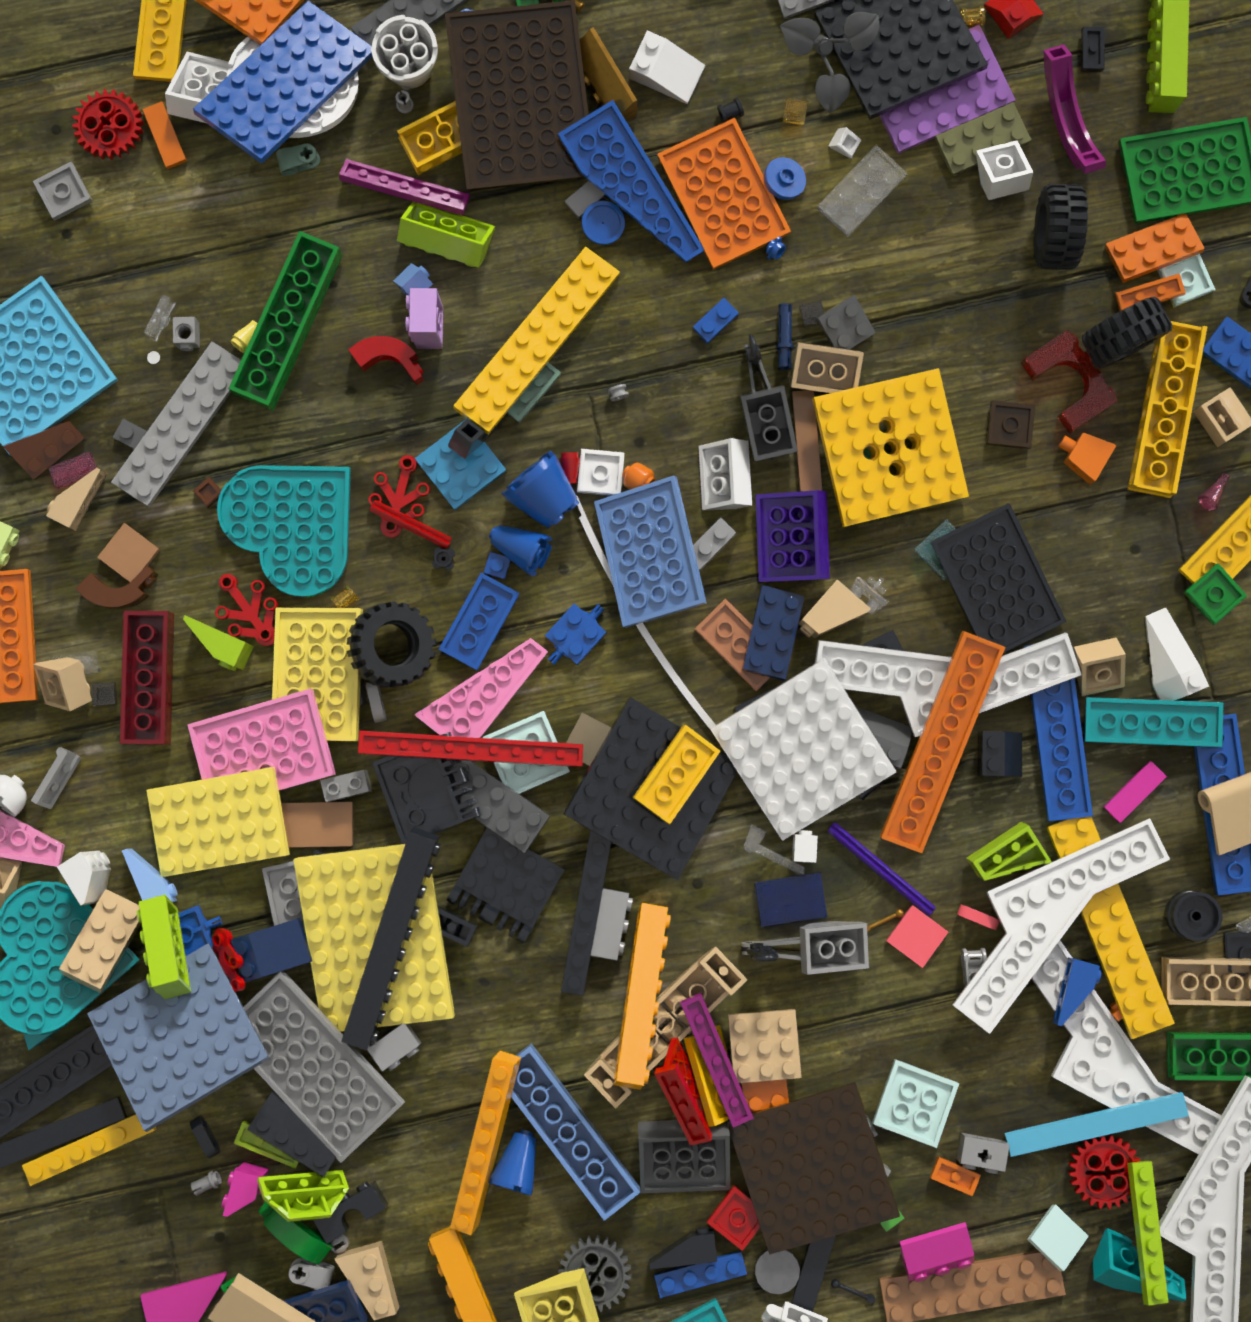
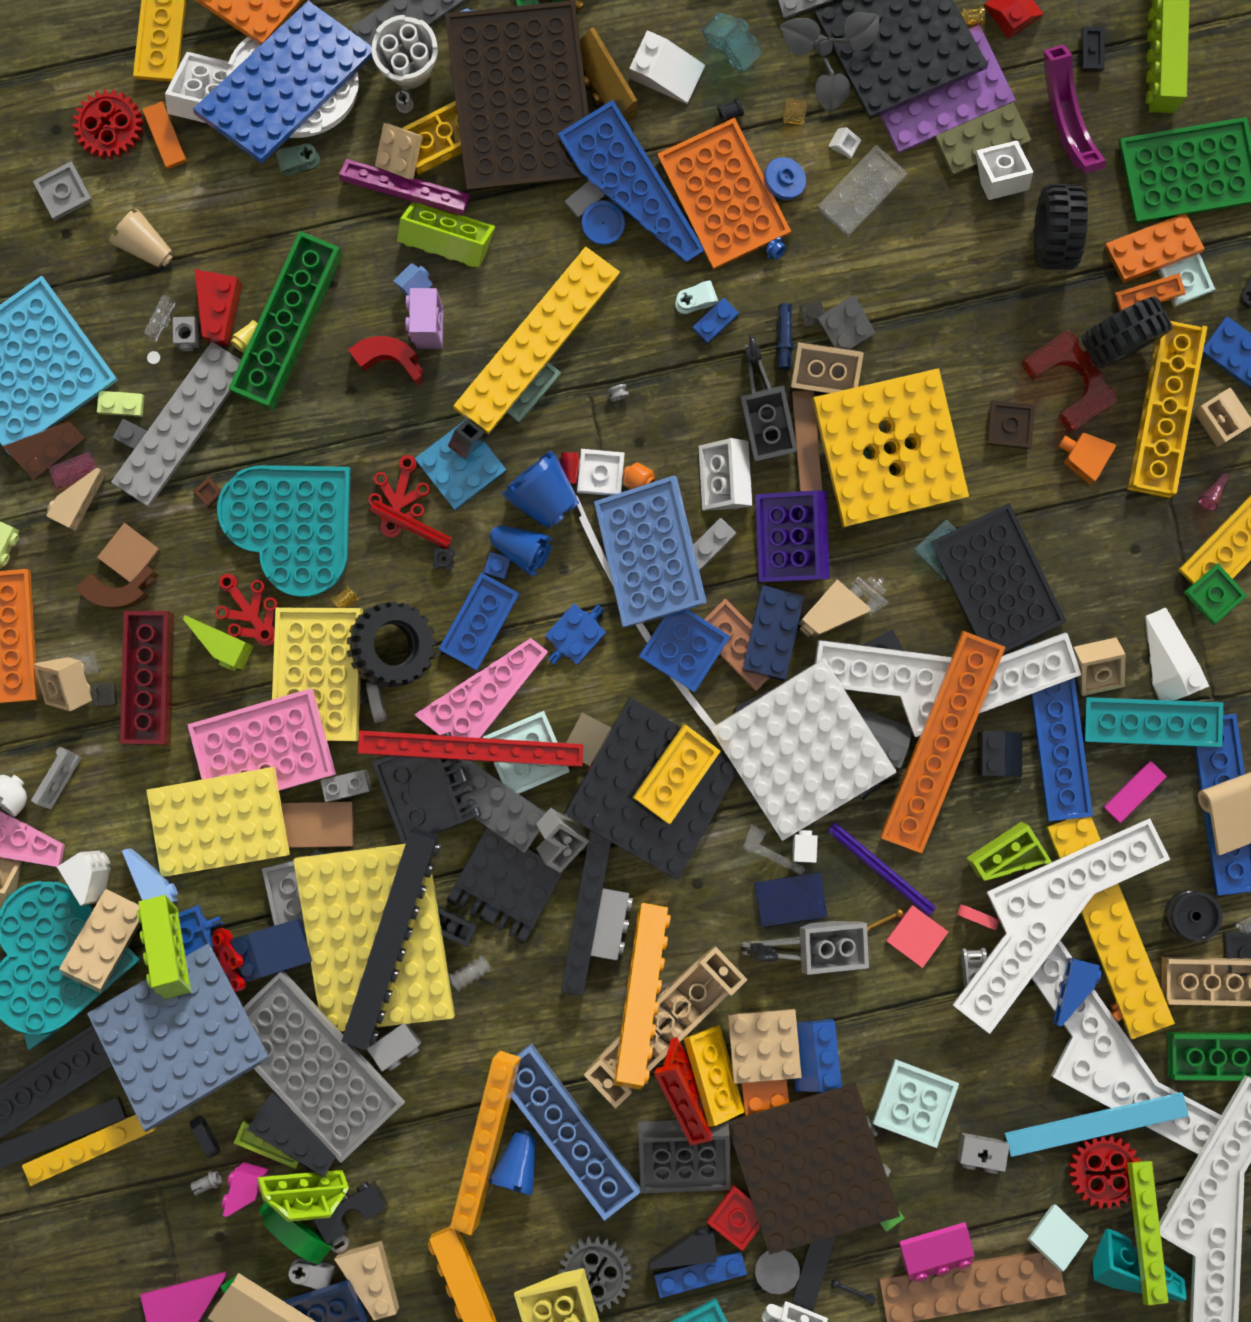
magenta plate [680,993,754,1128] -> none
orange plate [929,1156,981,1196] -> none
none -> yellowish green plate [97,391,144,417]
none -> tan cone [109,208,173,268]
none -> red wedge [194,269,242,347]
none -> tan plate [375,123,422,179]
none -> clear piece [449,955,491,992]
none -> light grey brick [536,808,590,873]
none -> blue plate [639,609,731,692]
none -> light aqua piece [675,281,719,314]
none -> clear light blue brick [701,12,762,71]
none -> blue slope [794,1018,842,1092]

